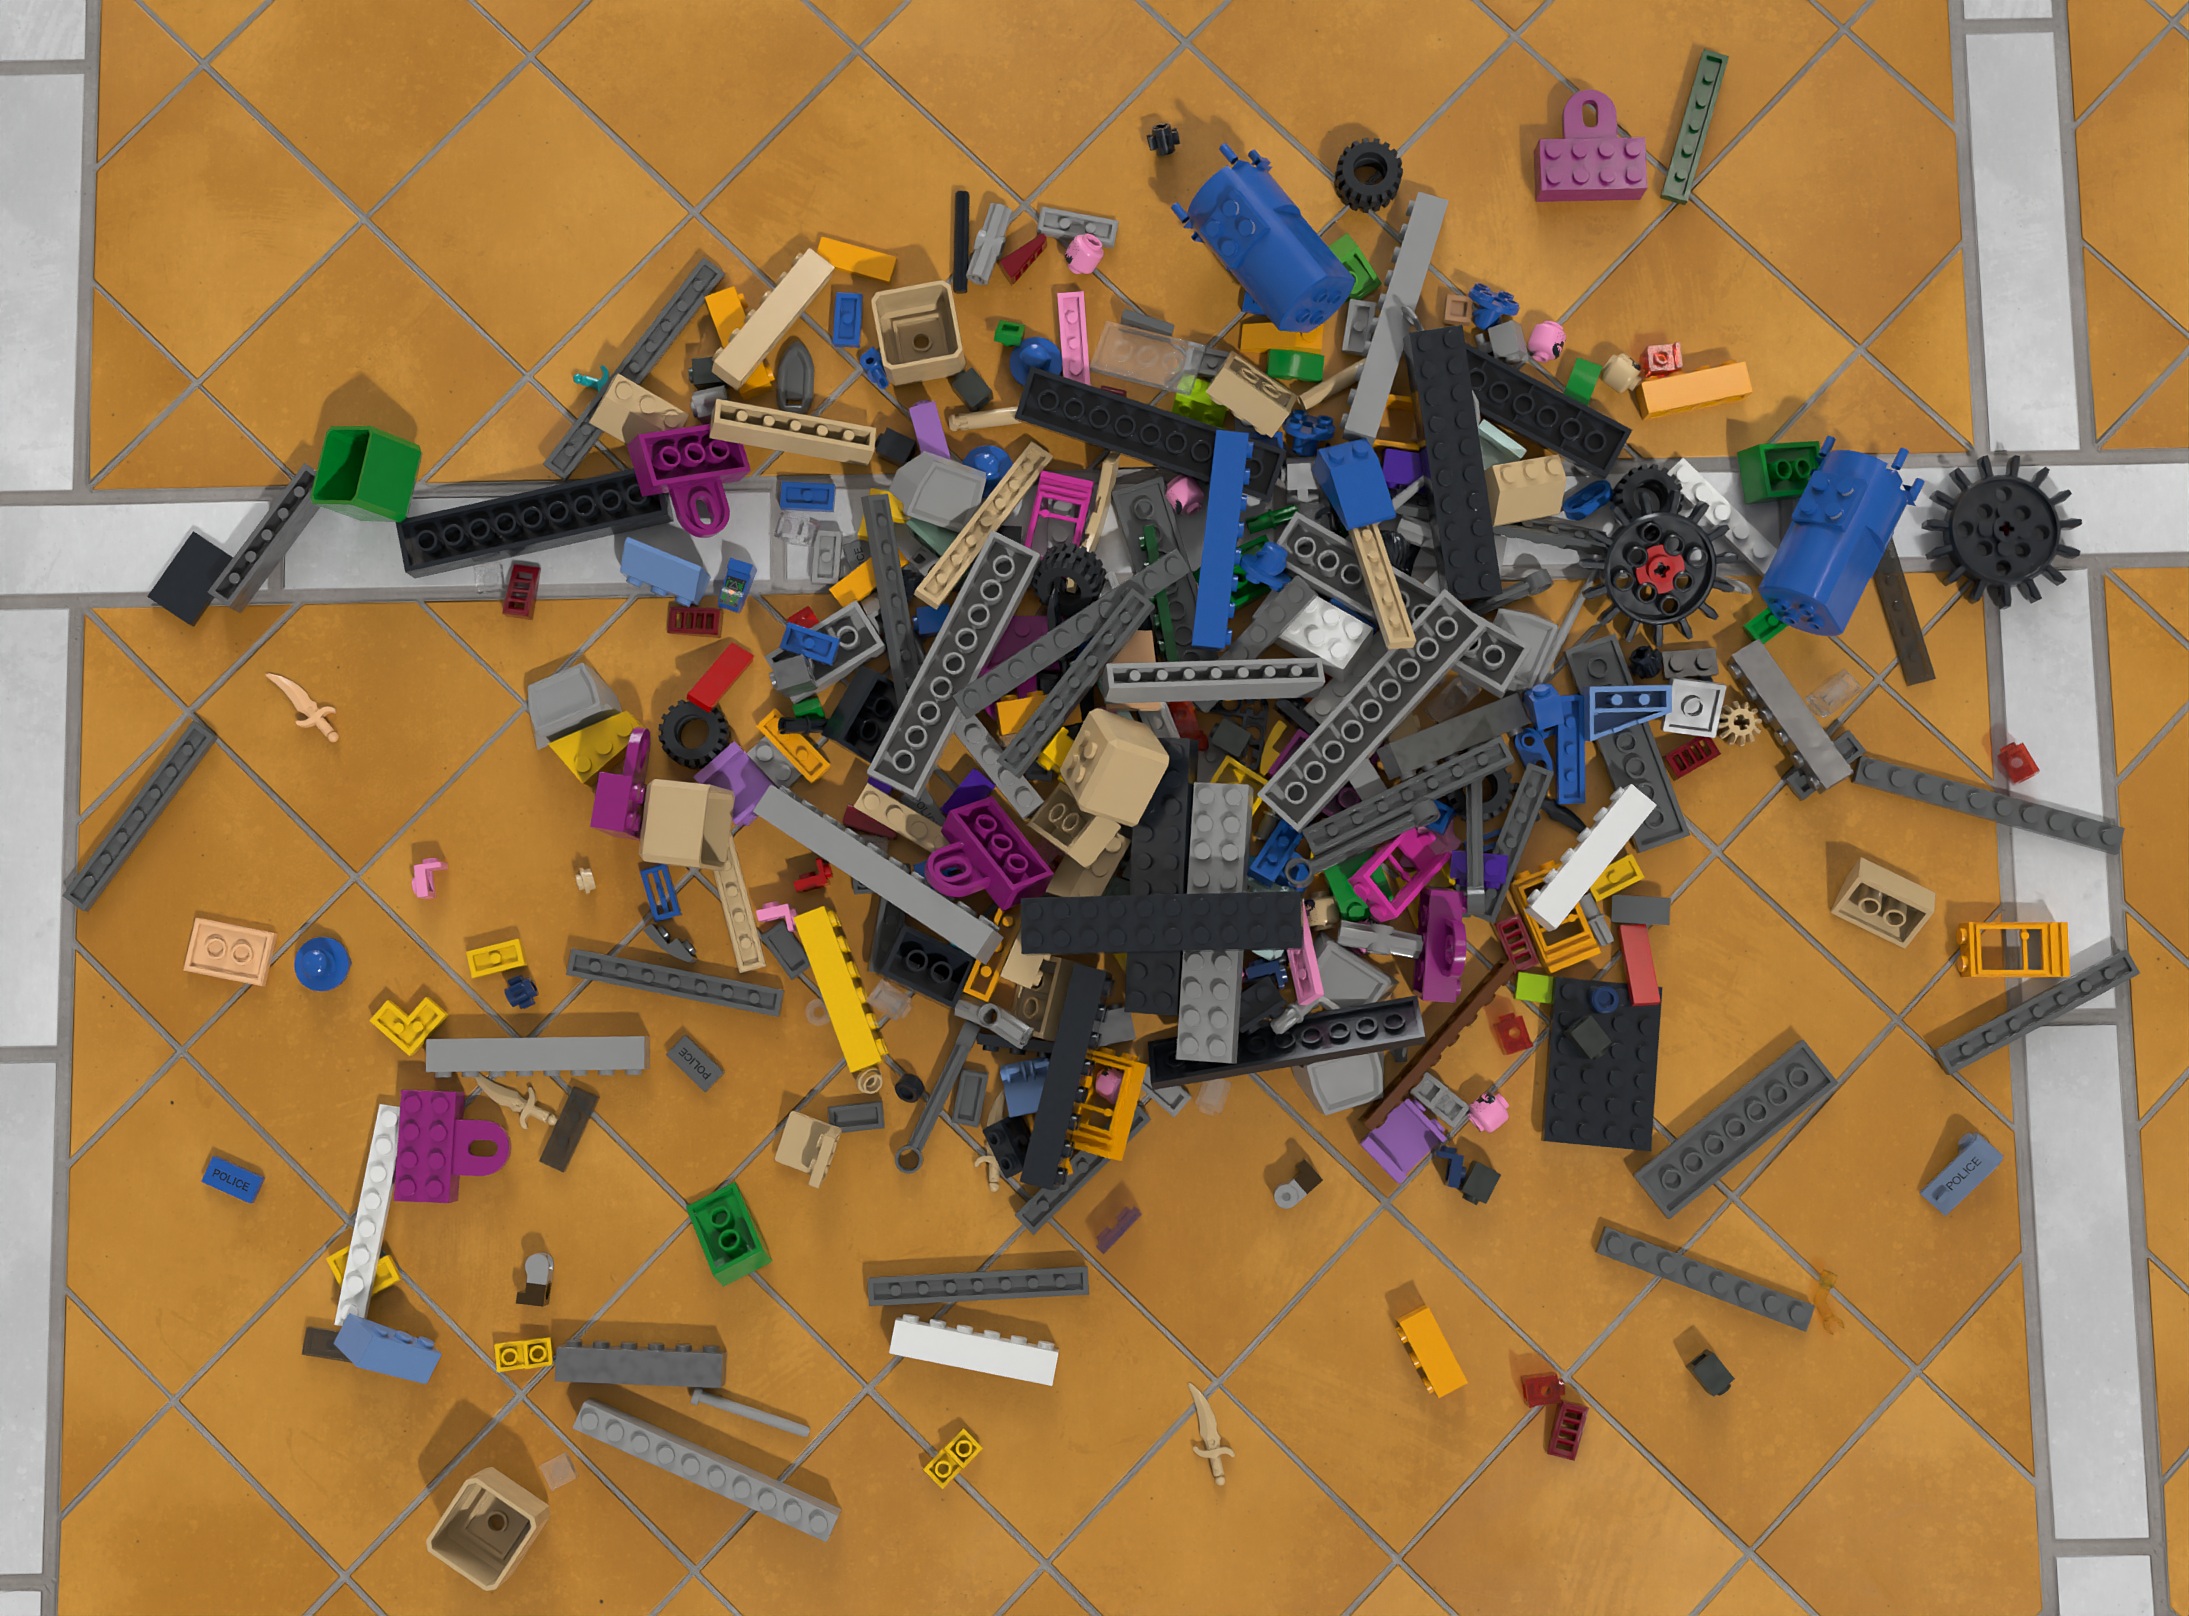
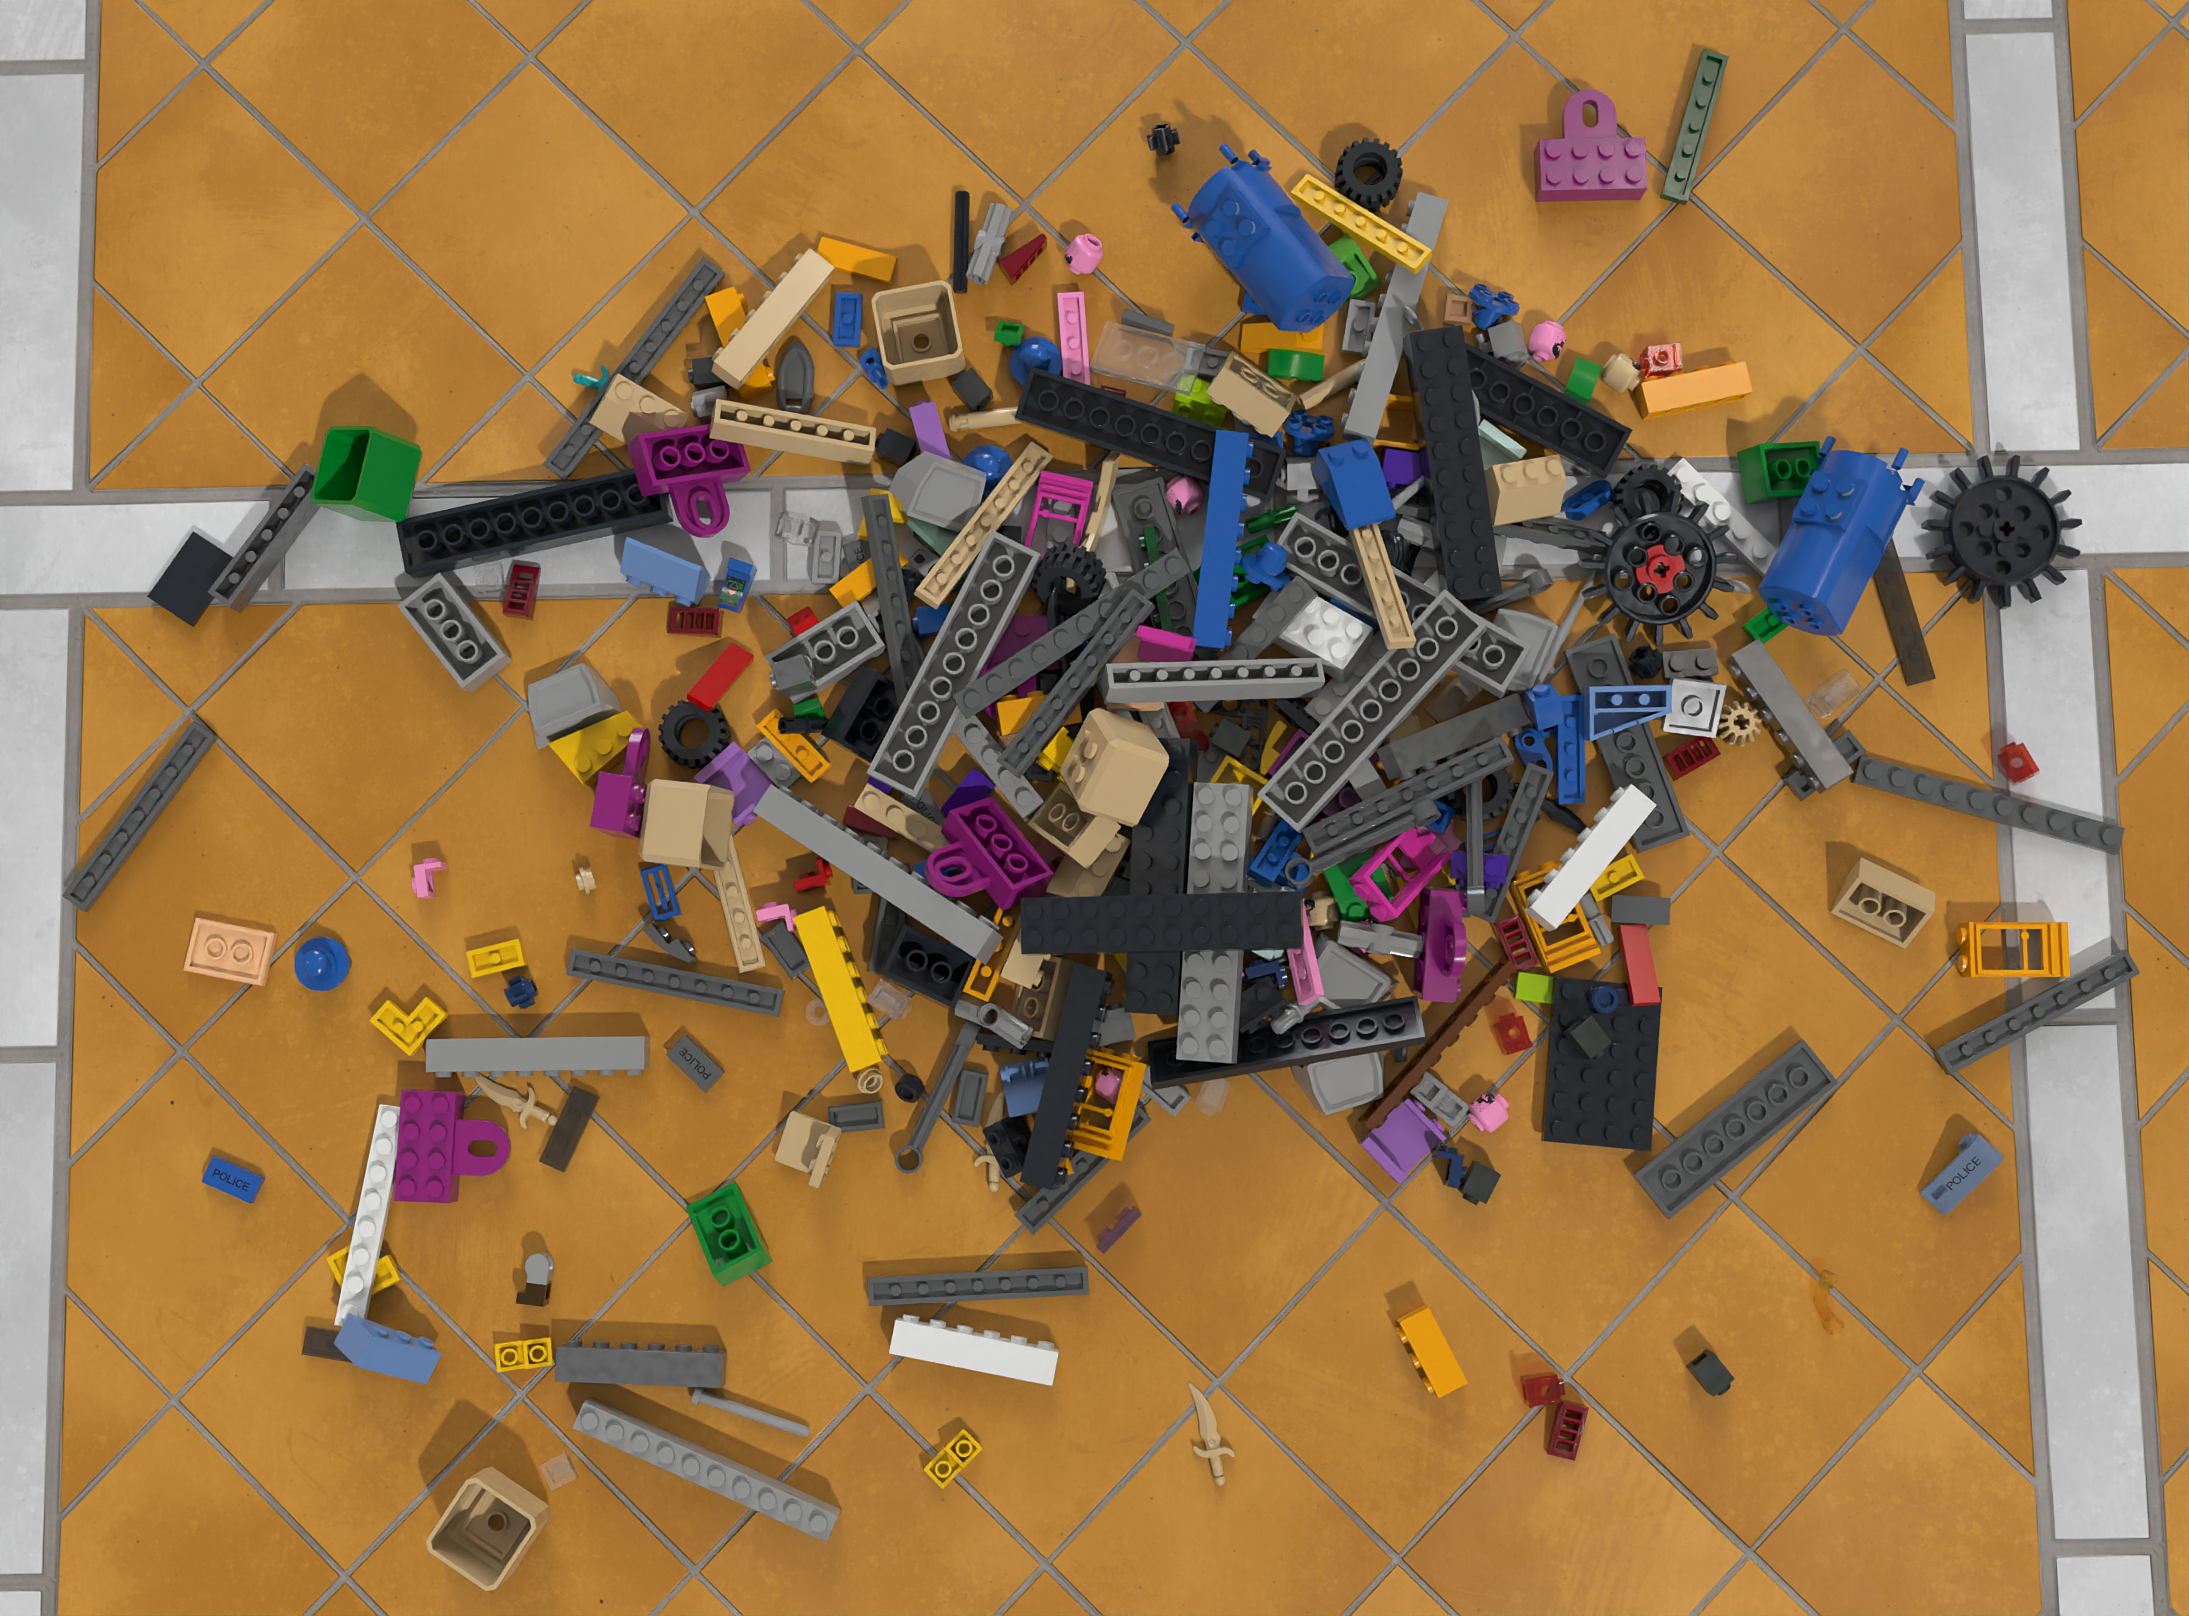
light nougat piece [266,673,339,742] -> none
blue plate [779,622,841,666] -> none
blue plate [780,481,836,512] -> none
light grey tile [1037,207,1119,249] -> none
leg [1273,1158,1323,1209] -> none
dark grey plate [1595,1226,1815,1332] -> none
none -> light grey brick [397,572,513,693]
none -> dark pink panel [1136,625,1197,662]
none -> yellow plate [1291,174,1432,275]

